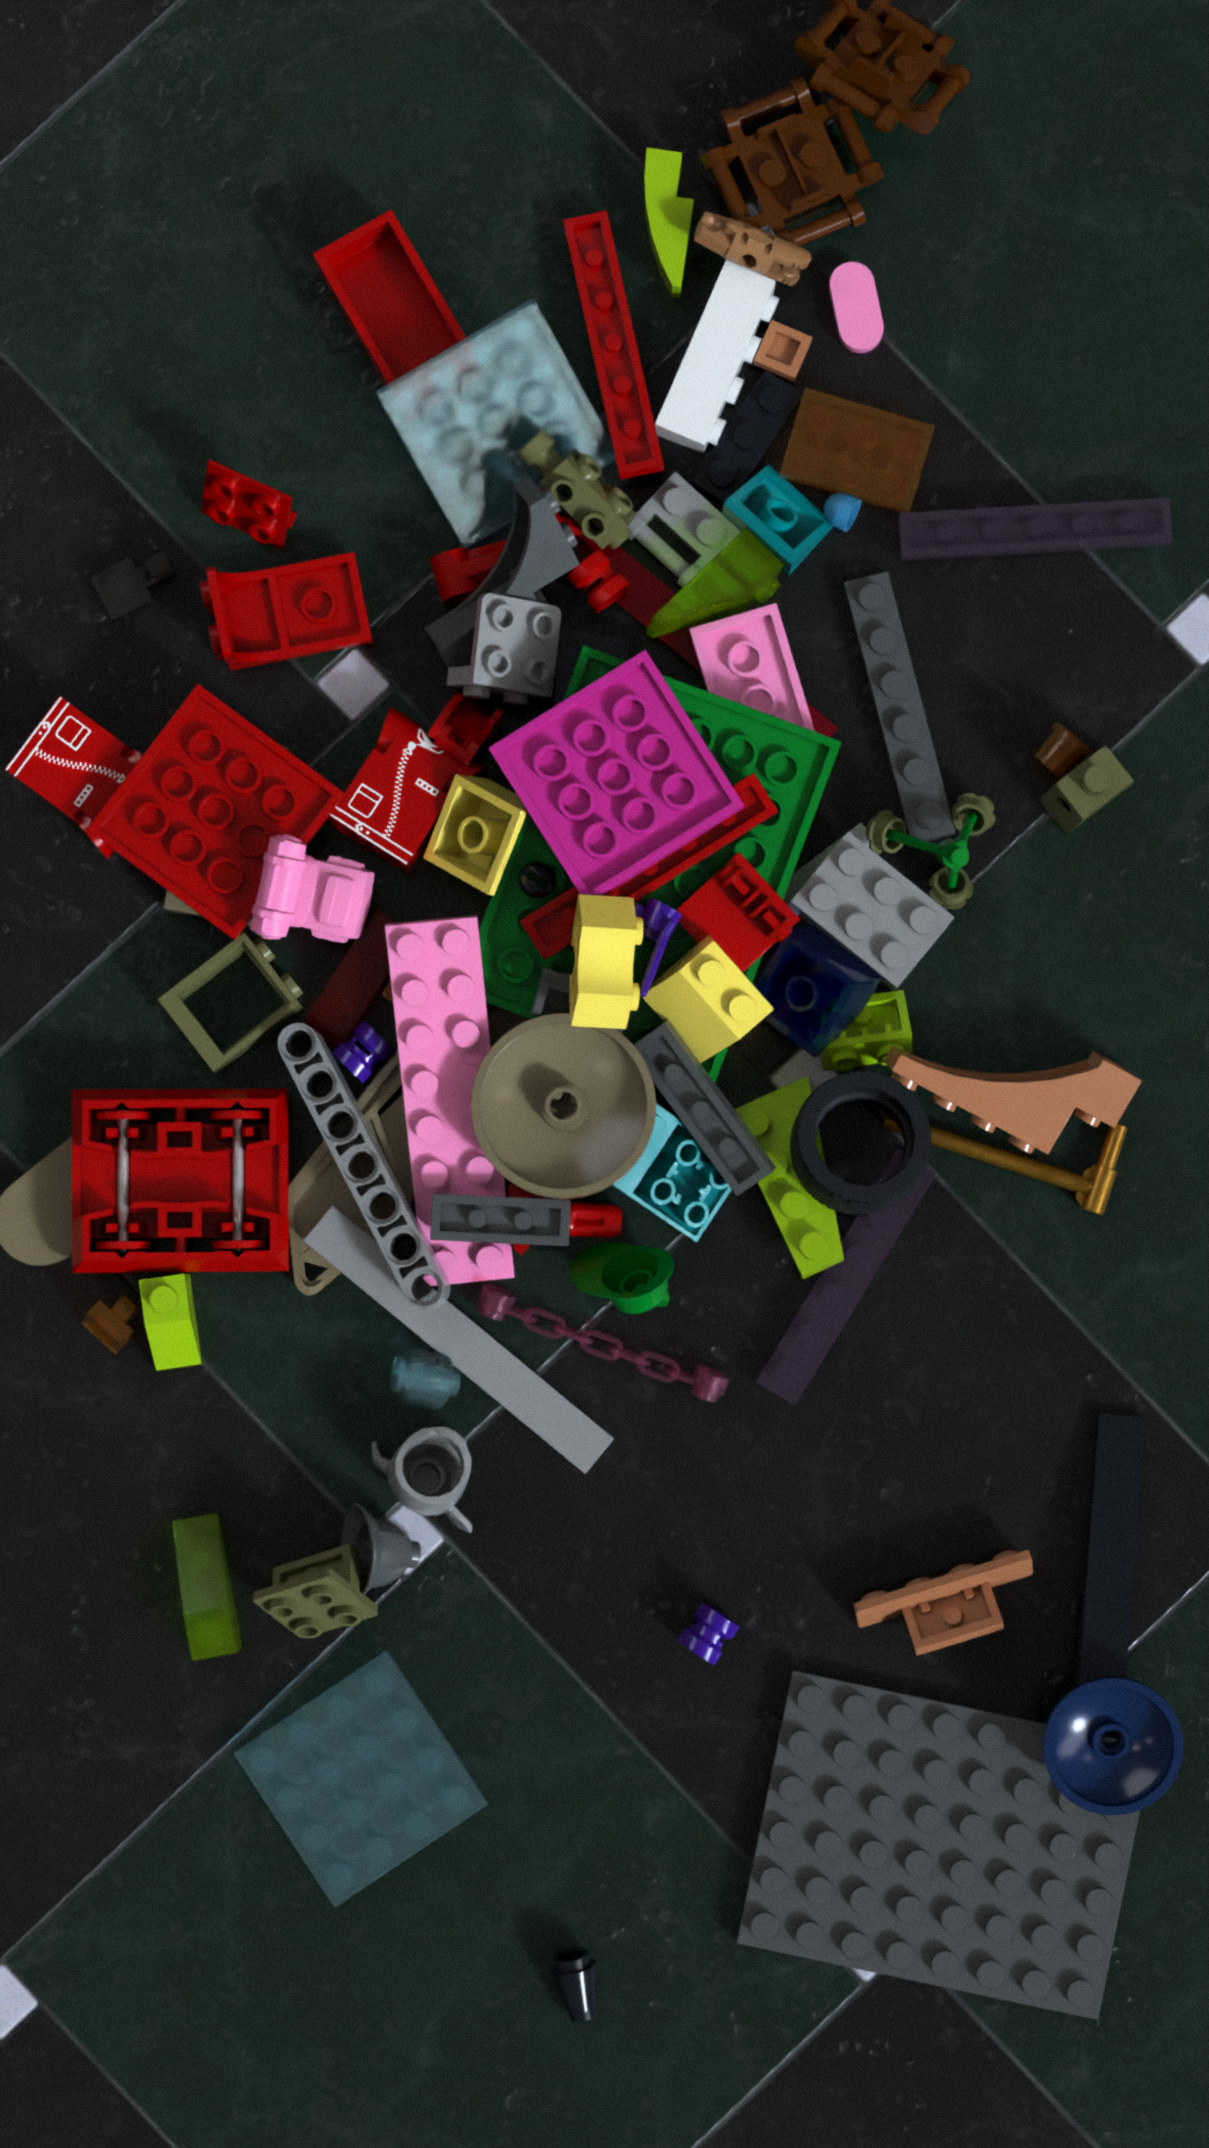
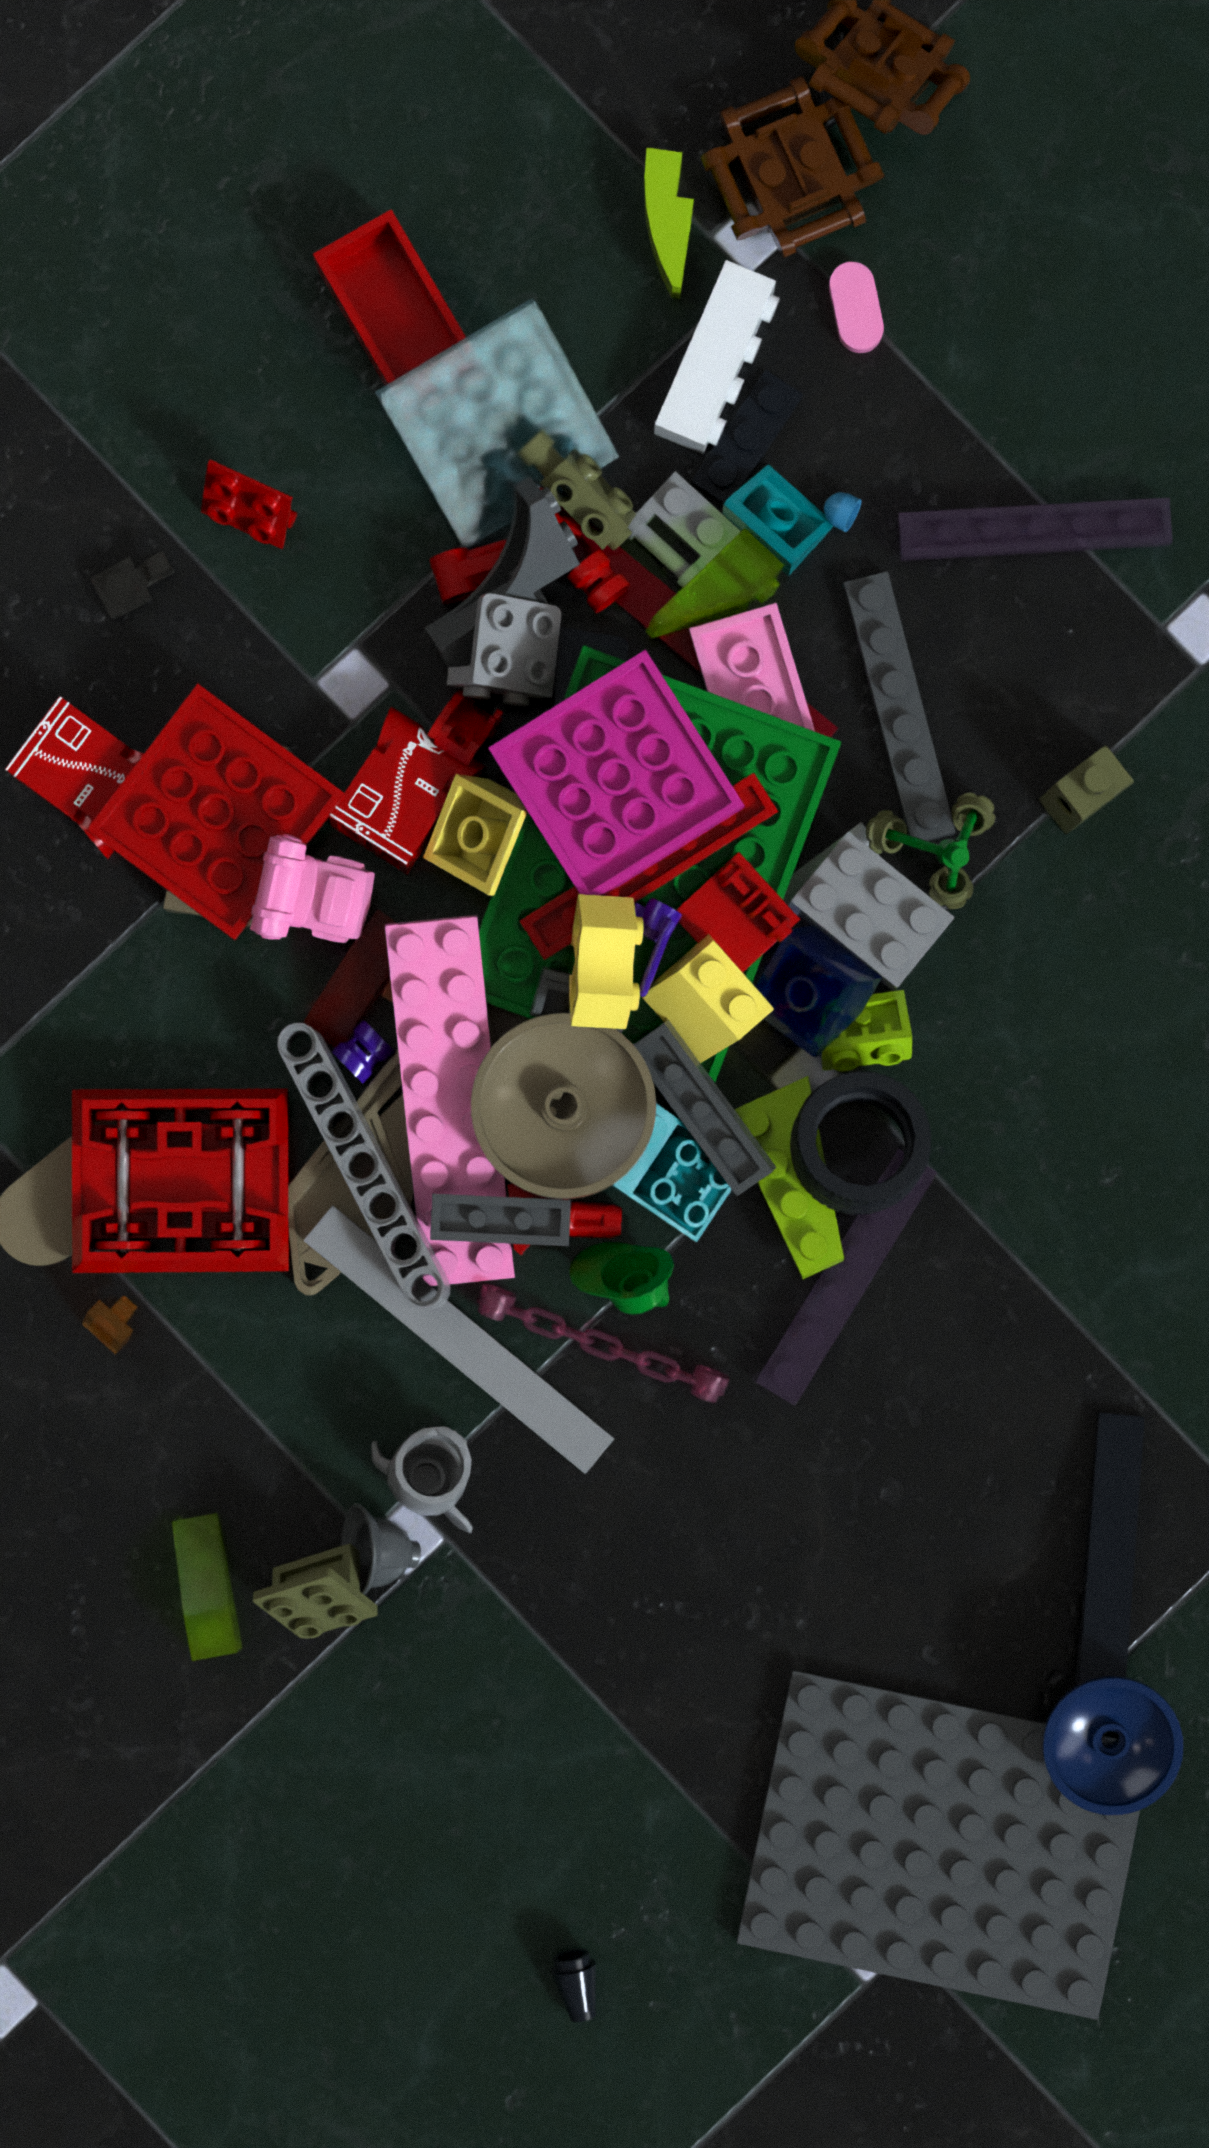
lime slope [139,1273,202,1371] -> none
olive window [157,932,304,1074] -> none
red bracket [200,552,373,671] -> none
clear light blue plate [233,1650,489,1908] -> none
clear light blue head [390,1347,461,1410] -> none
black hinge [519,861,556,898] -> none
red plate [563,210,664,480] -> none
dark purple wheel [677,1601,740,1665] -> none
medium nougat hinge [694,211,812,286] -> none
nougat plate [753,320,813,382] -> none
clear orange plate [779,387,935,515] -> none
nougat bracket [853,1550,1033,1656] -> none
pearl gold bar [882,1113,1128,1216] -> none
nougat arch [884,1046,1142,1154] -> none
clear orange piece [1034,722,1091,778] -> none

